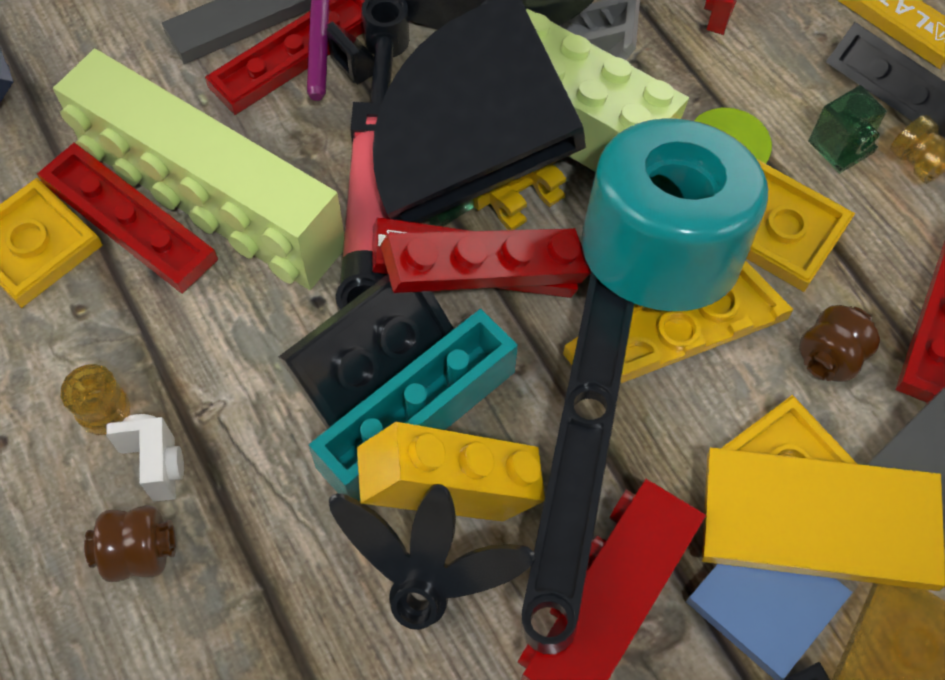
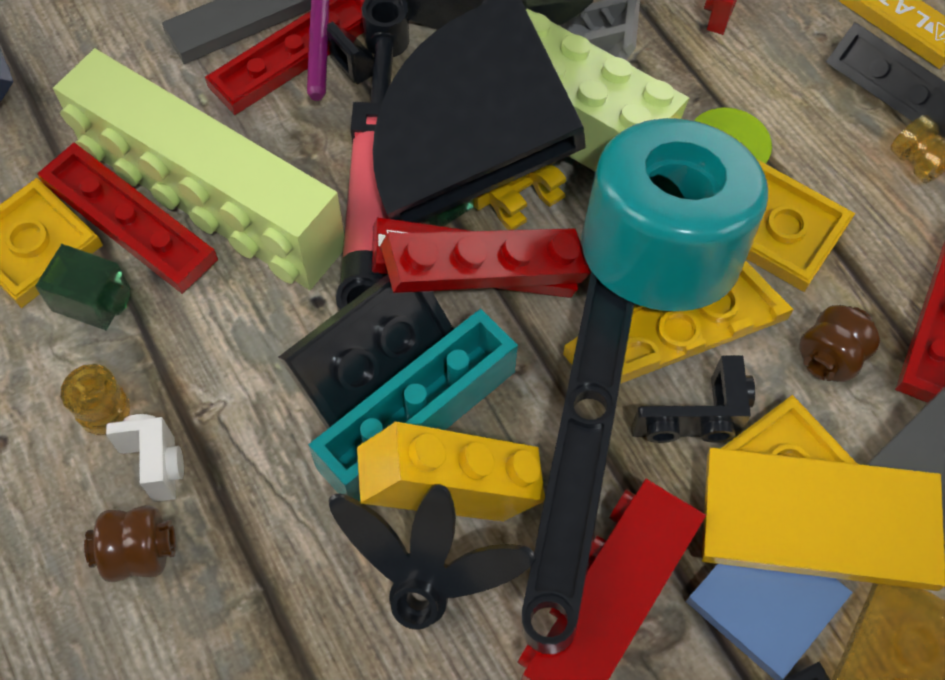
clear green brick [808,85,887,174] -> none
none -> clear green brick [35,244,131,331]
none -> black bracket [632,355,755,443]

